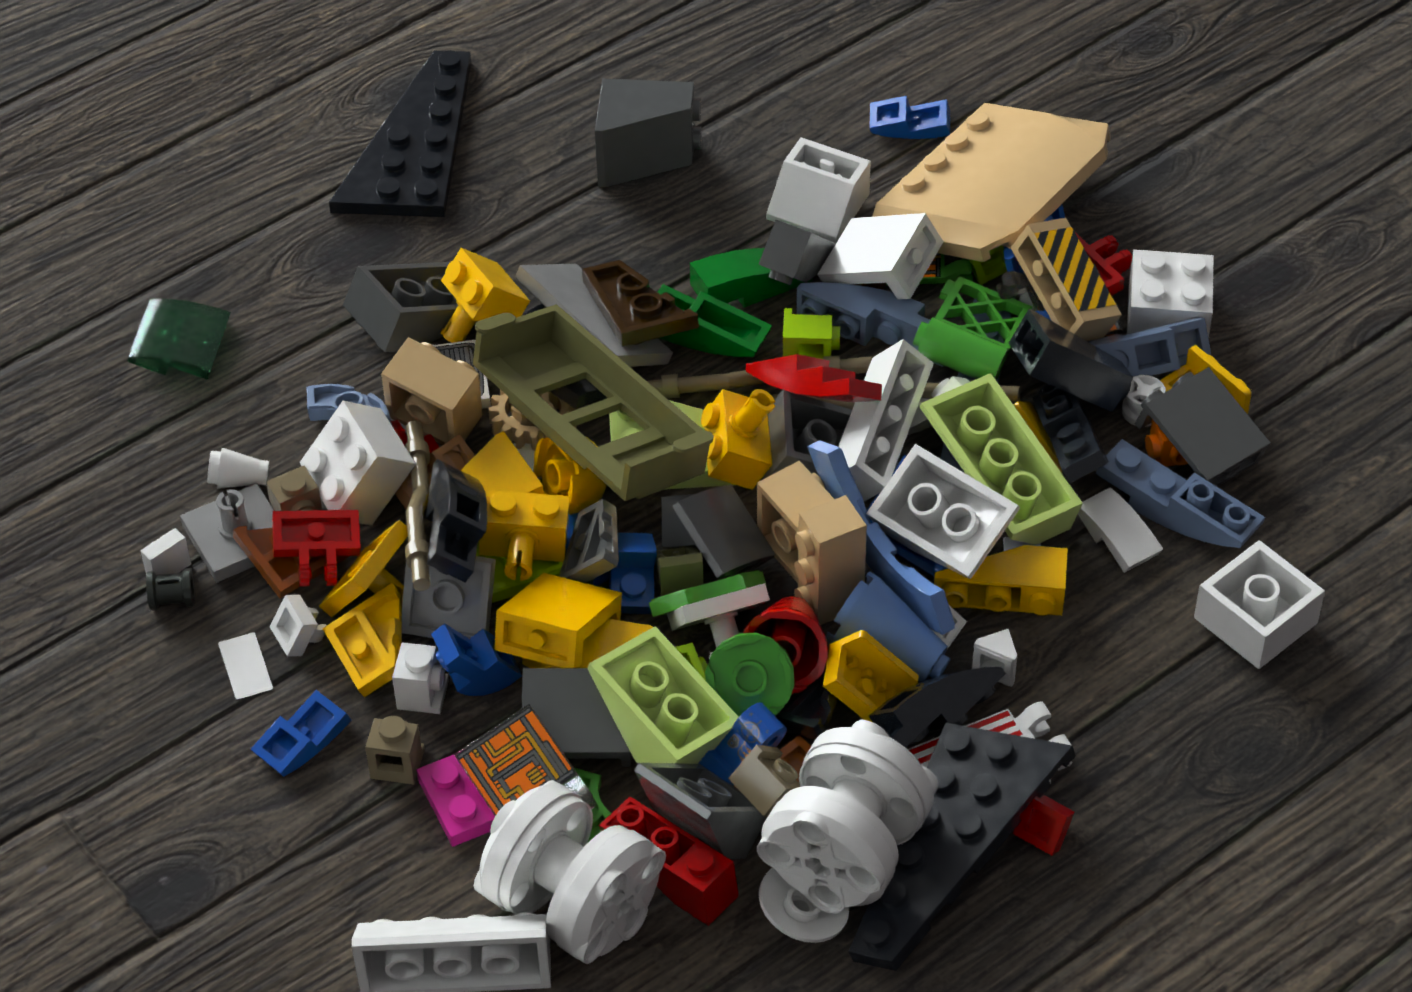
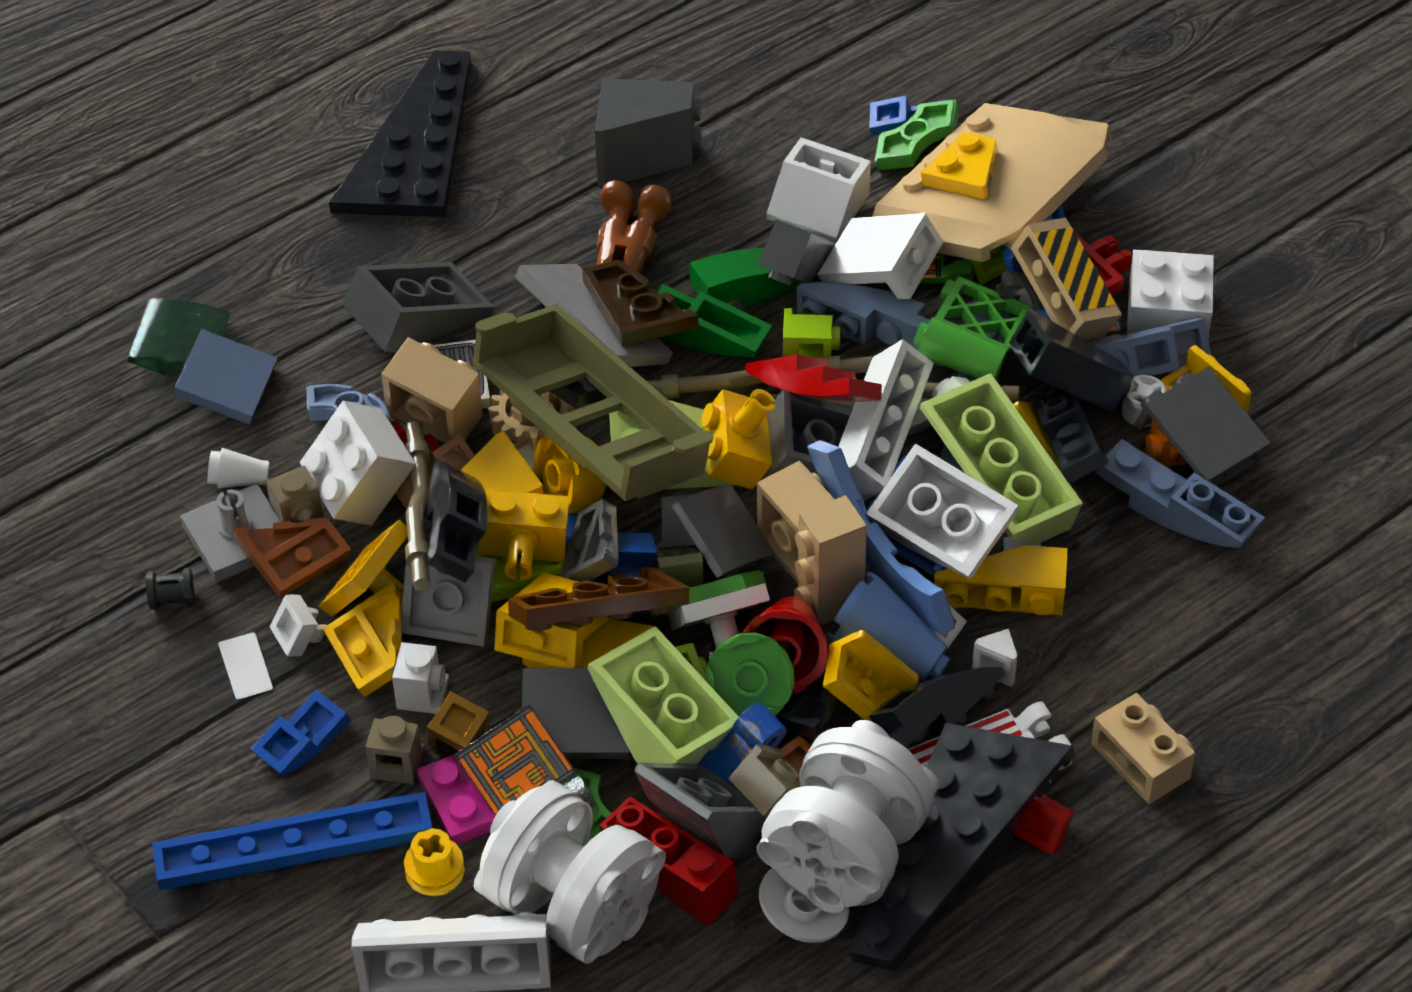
white tile [140,528,191,575] -> none
red hinge [272,510,361,587] -> none
blue brick [431,623,522,696] -> none
yellow brick [440,248,530,343] -> none
white slope [1078,487,1163,573] -> none
white brick [1194,540,1325,669] -> none
none -> blue plate [152,792,432,891]
none -> sand blue tile [172,329,278,425]
none -> yellow piece [404,828,465,897]
none -> pearl gold panel [427,691,489,752]
none -> reddish brown wing [508,566,689,631]
none -> dark orange piece [596,180,672,274]
none -> bright green tile [875,99,960,171]
none -> yellow wing [920,132,998,200]
none -> tan brick [1091,693,1195,804]

